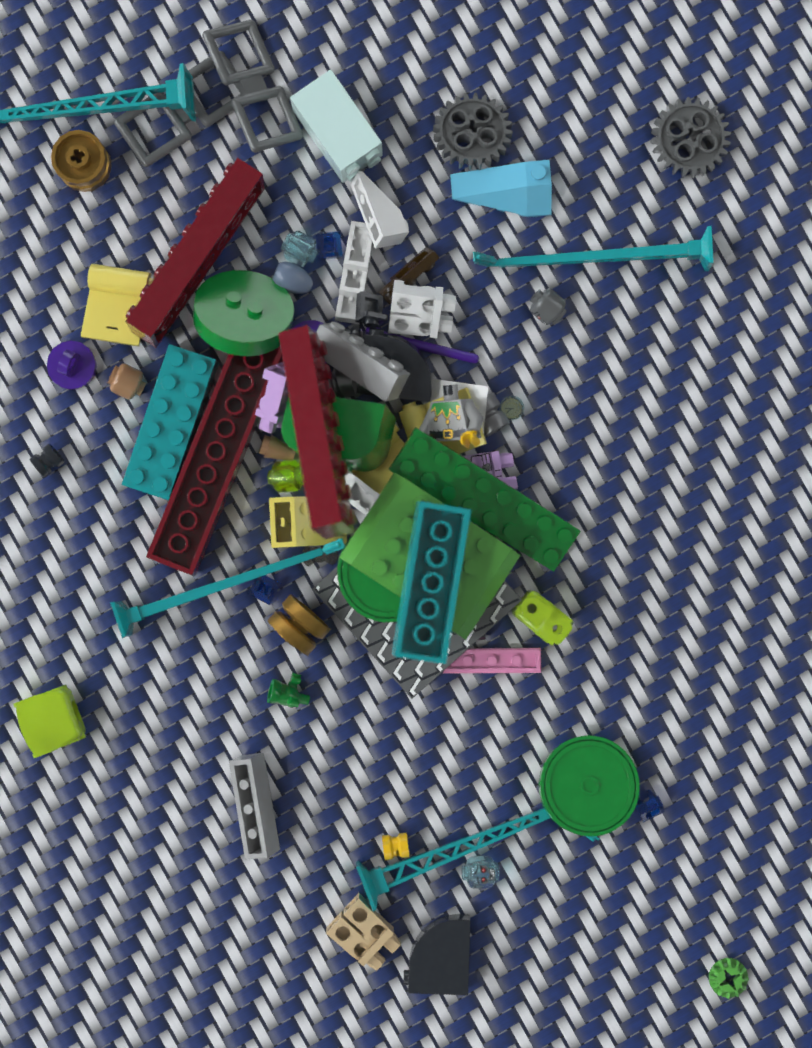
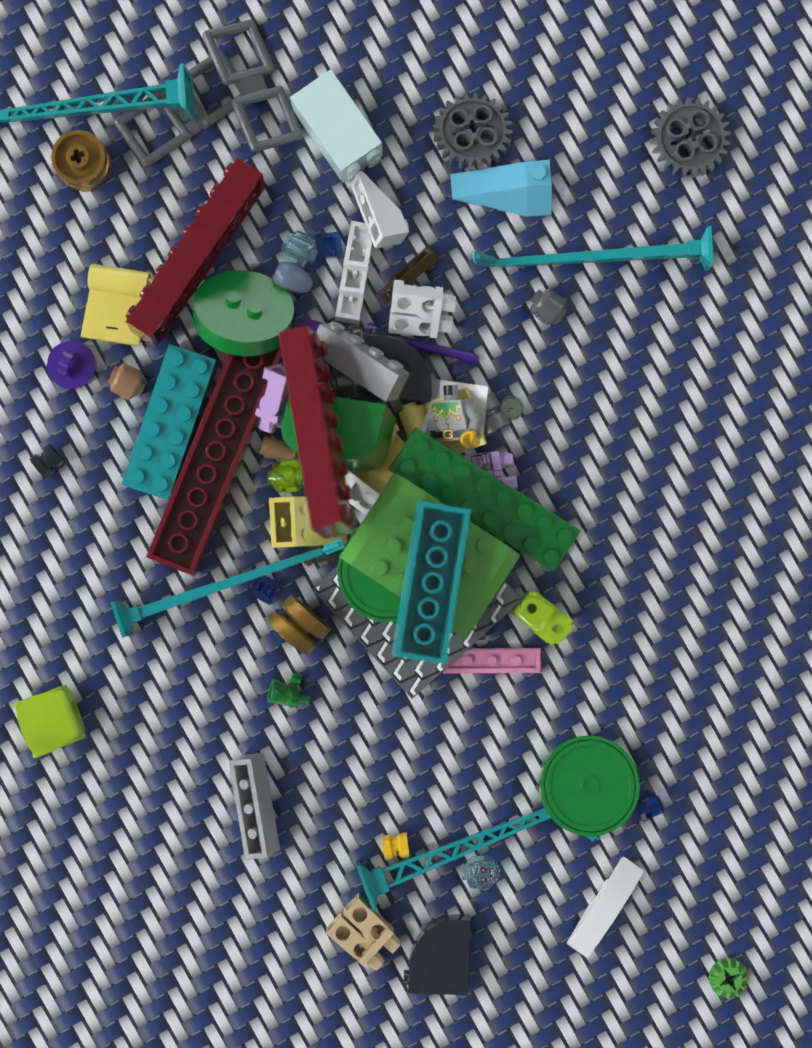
black bracket [355,291,388,328] -> none
none -> white slope [566,857,644,958]

